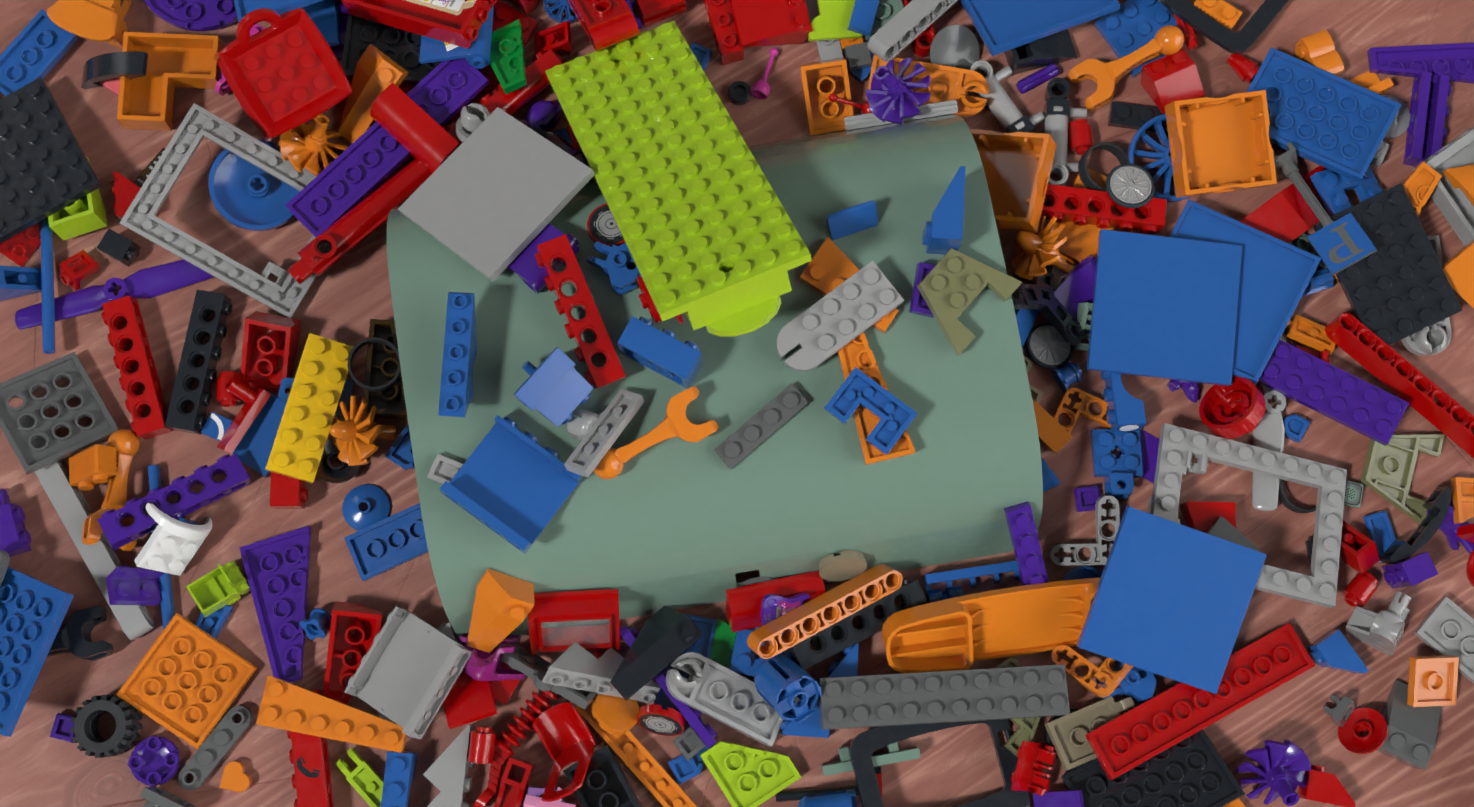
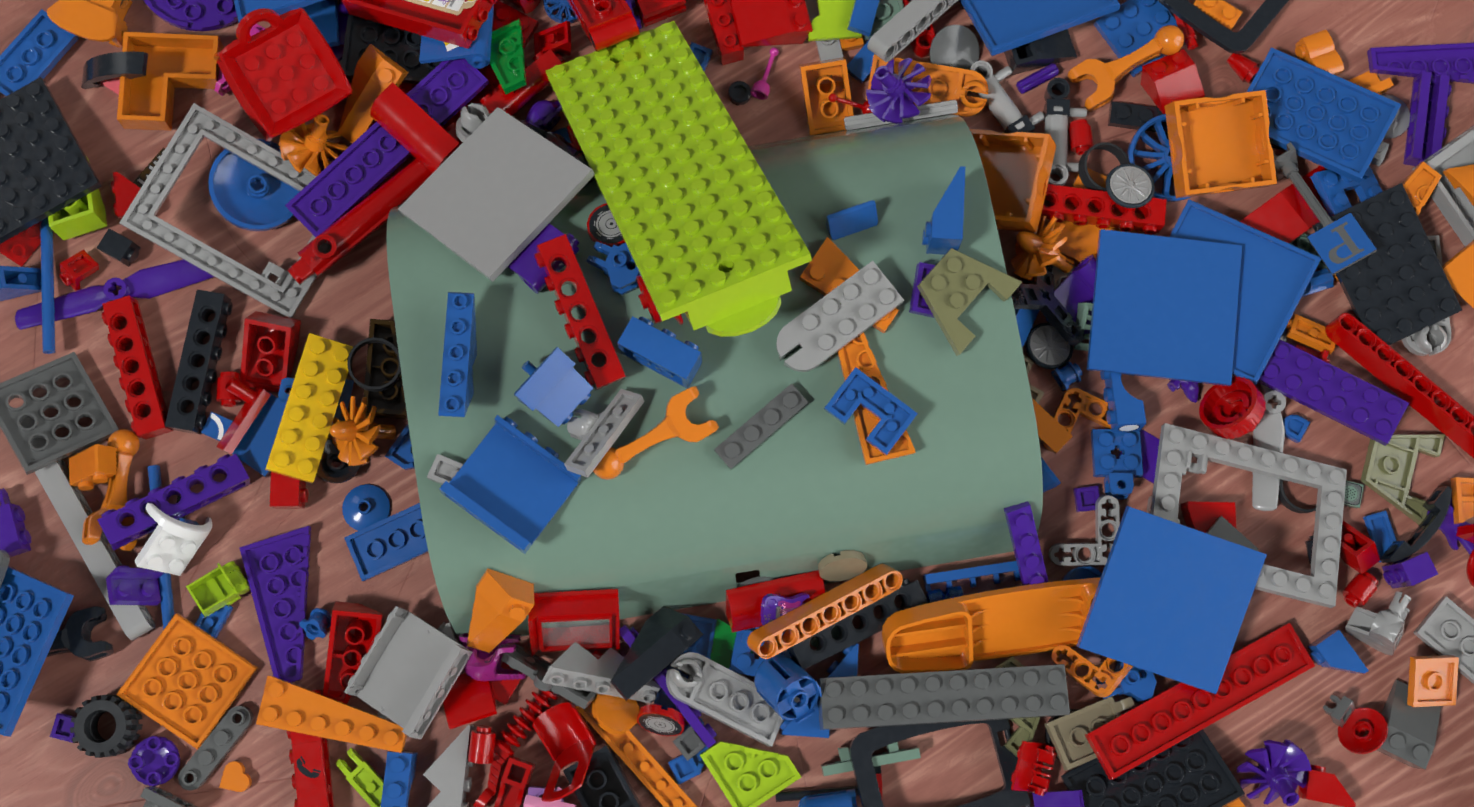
dark grey tile [844,42,872,71] -> none

